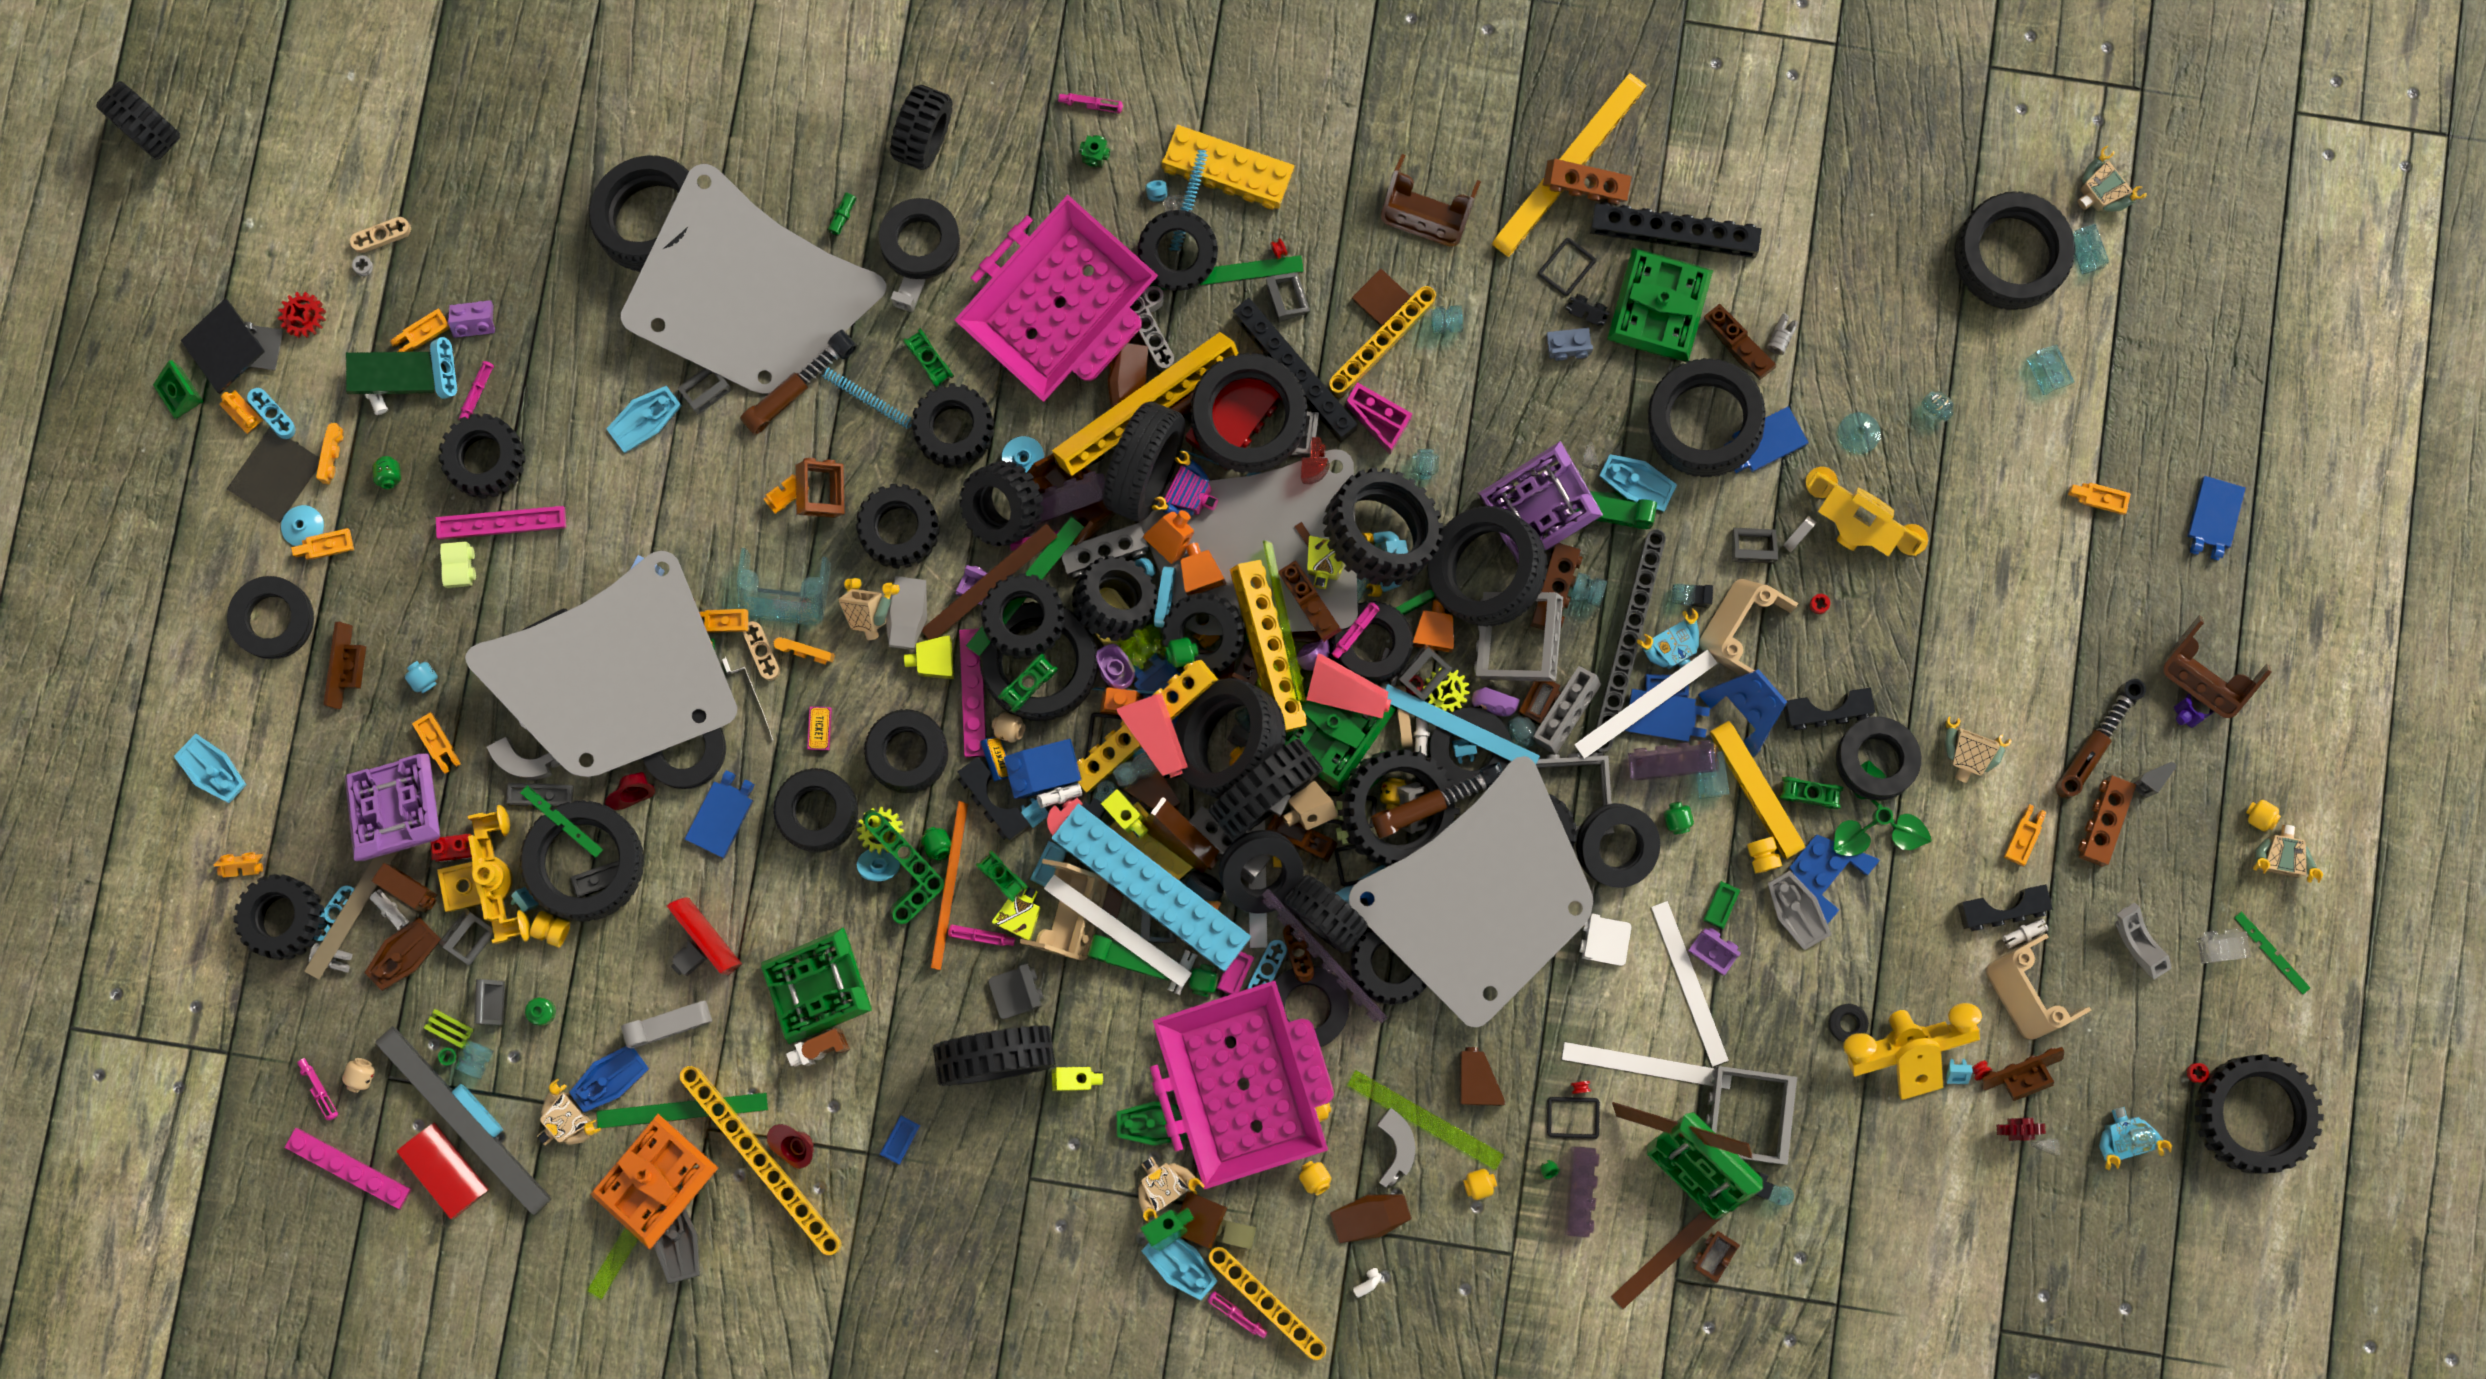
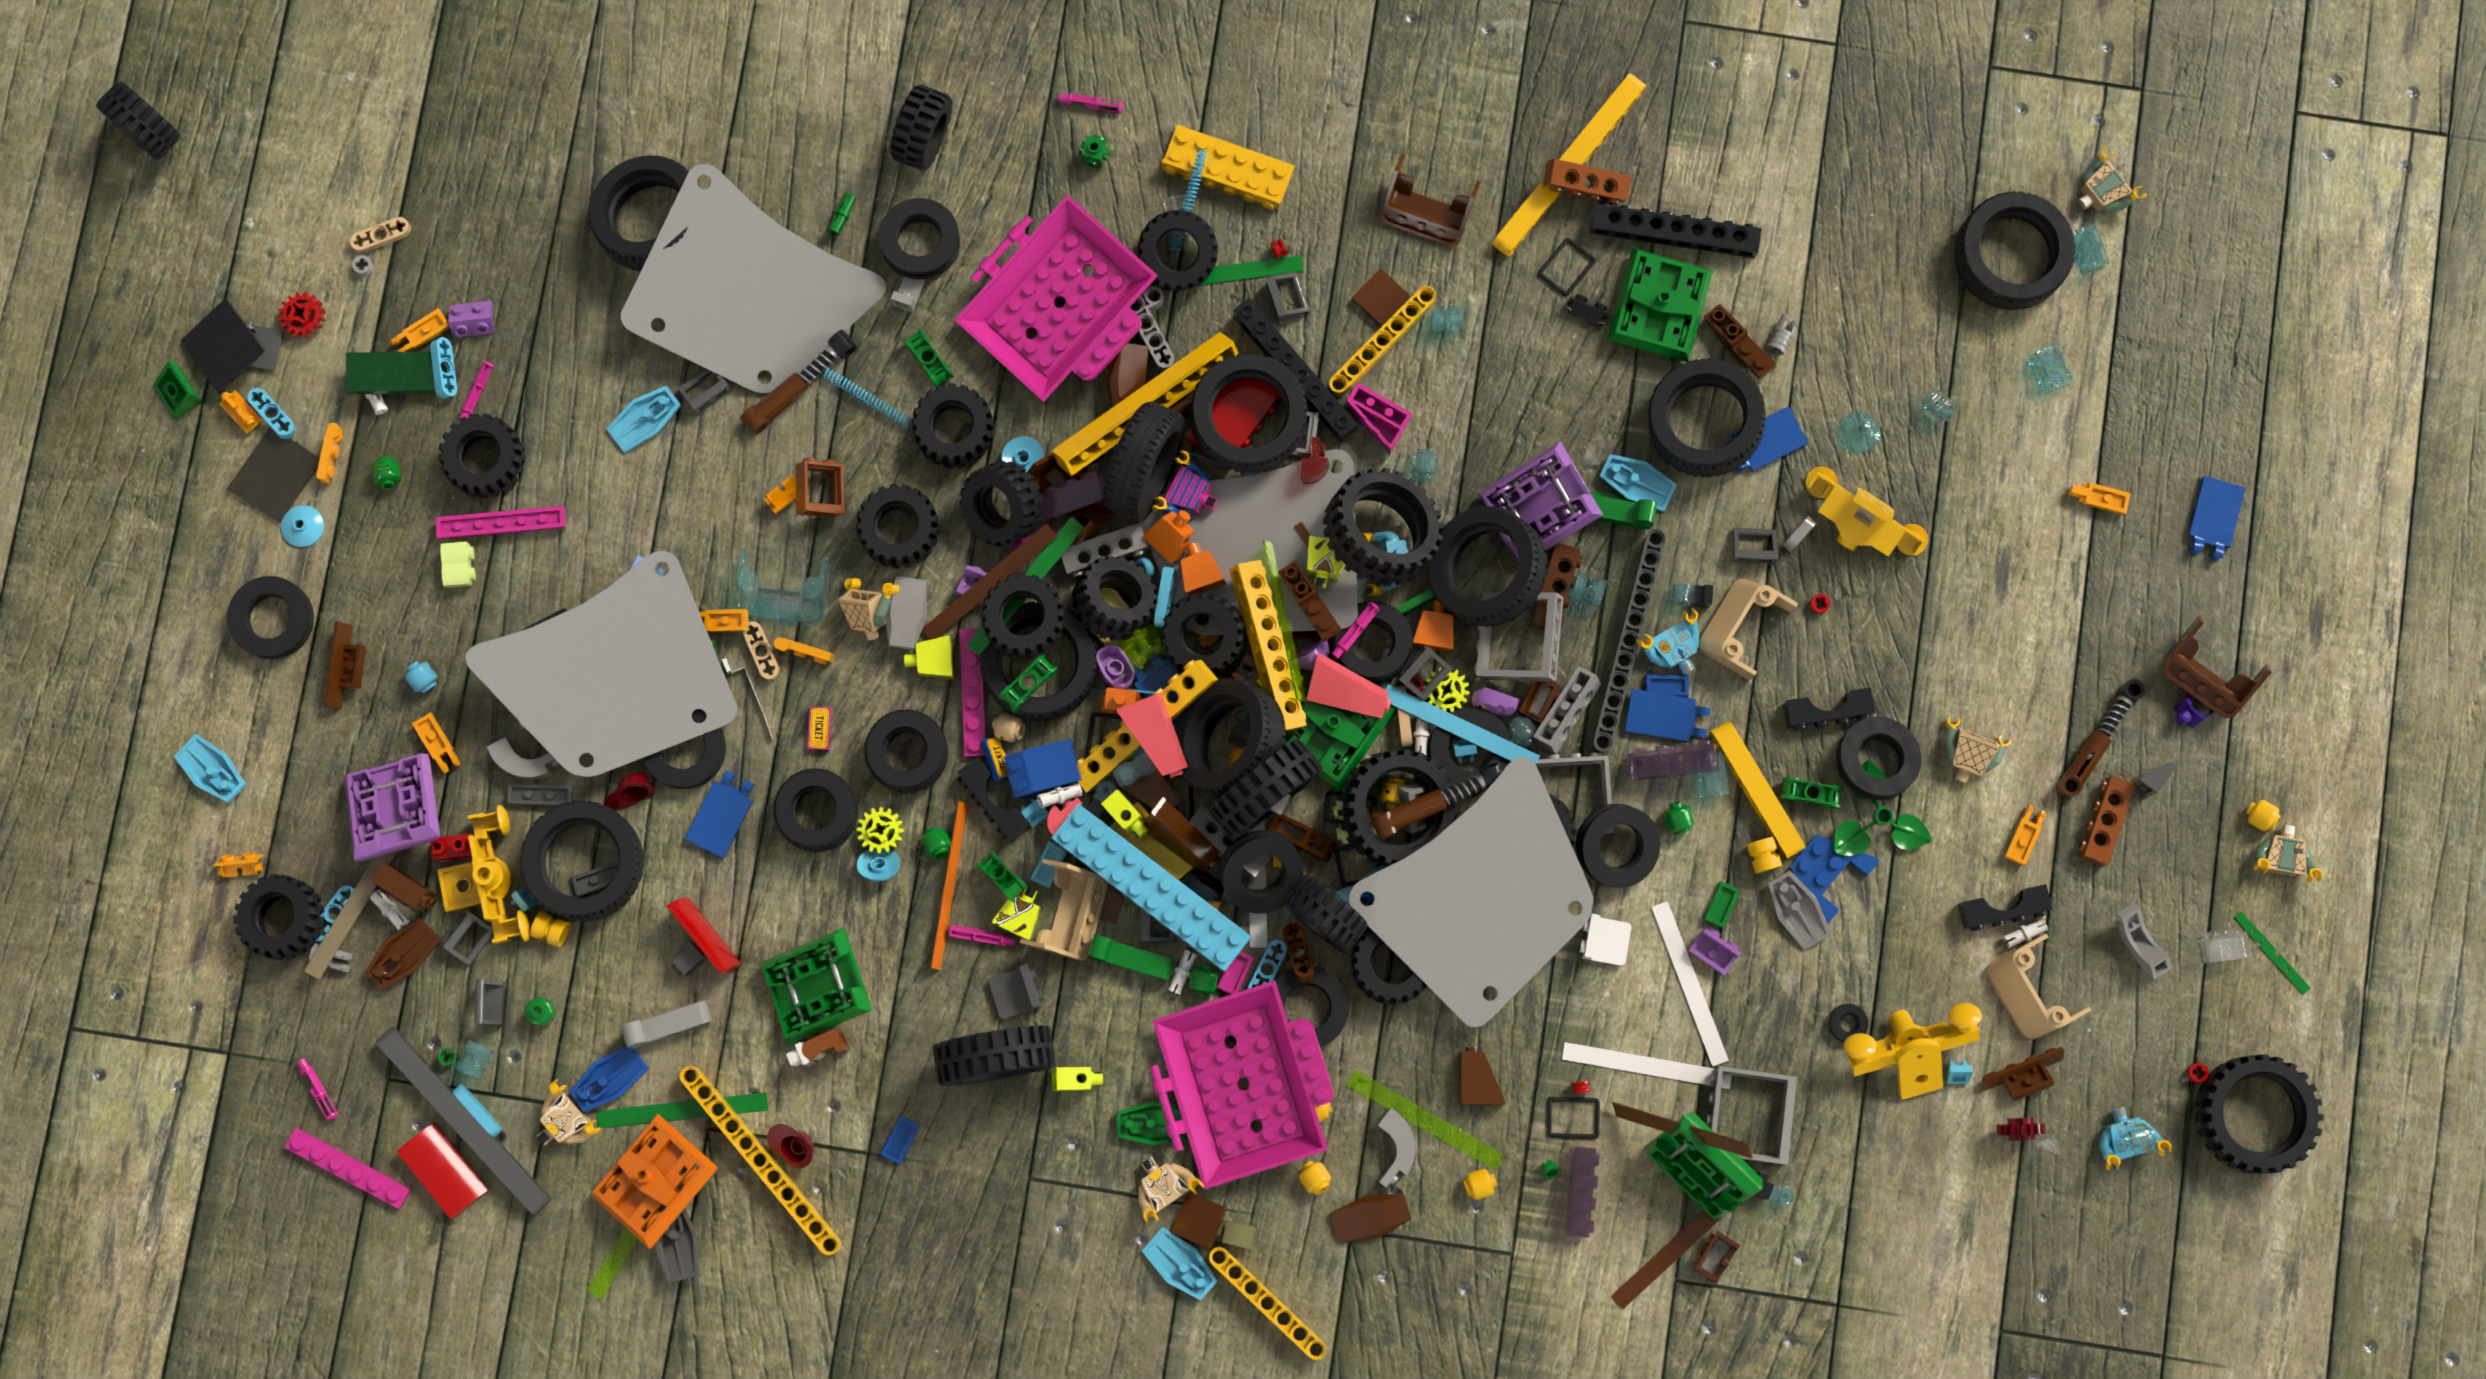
light orange hinge [291,529,354,560] -> none
tan head [342,1058,375,1092] -> none
lime tile [424,1009,474,1048] -> none
green piece [520,785,603,857] -> none
green beam [863,810,944,924] -> none
white piece [1044,875,1192,987] -> none
green torso [1141,1207,1195,1251] -> none
medium azure tile [1145,180,1167,202] -> none
green head [1165,637,1198,668] -> none
dark pink piece [1208,1292,1268,1339] -> none
clear purple plate [1261,889,1388,1024] -> none
tan torso [1282,781,1338,830] -> none
white arm [1353,1268,1381,1298] -> none
sand blue bracket [1546,328,1593,361] -> none
white piece [1574,650,1718,759] -> none
blue wing [1698,669,1787,758] -> none
red bush [1972,1060,1993,1081] -> none

